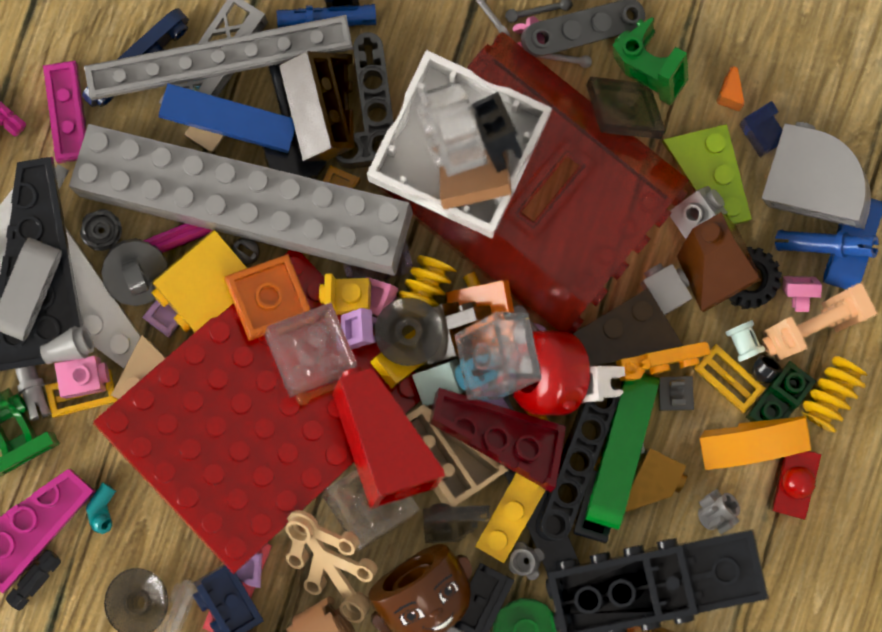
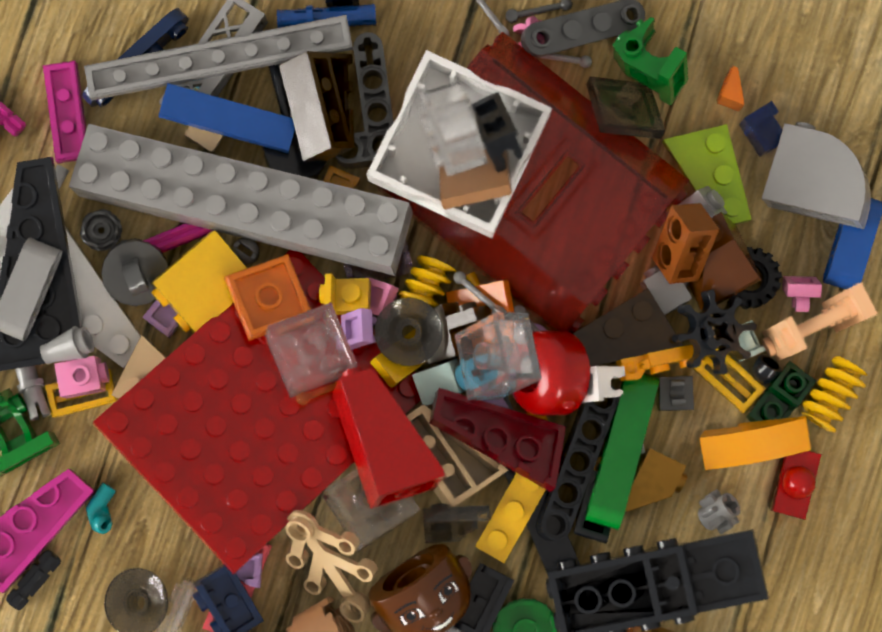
light grey plate [509,542,545,580] -> none
blue pin [775,230,879,258] -> none
none -> light grey hinge [453,271,506,318]
none -> dark orange brick [652,203,719,284]
none -> black gear [671,290,757,375]

